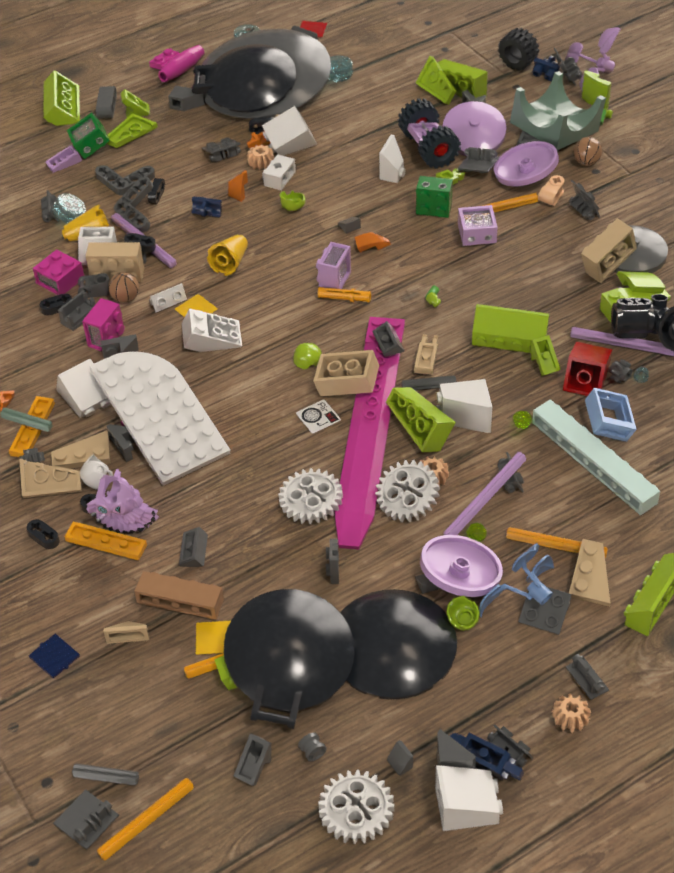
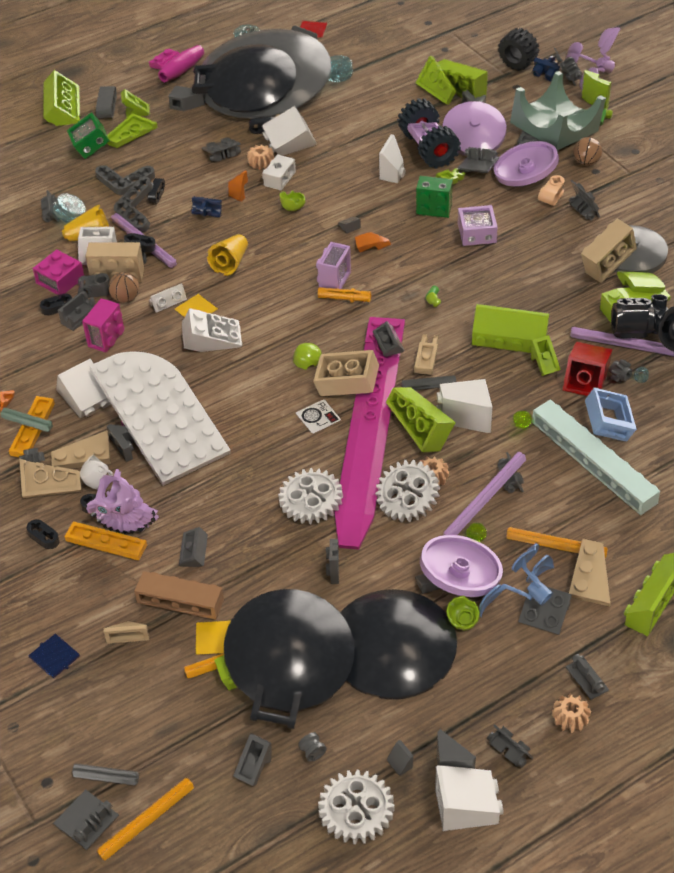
lavender slope [45,145,82,173] -> none
dark grey slope [100,334,139,358] -> none
orange slope [247,132,271,148] -> none
dark blue hinge [450,732,524,781] -> none
light orange axle [463,193,538,220] -> none

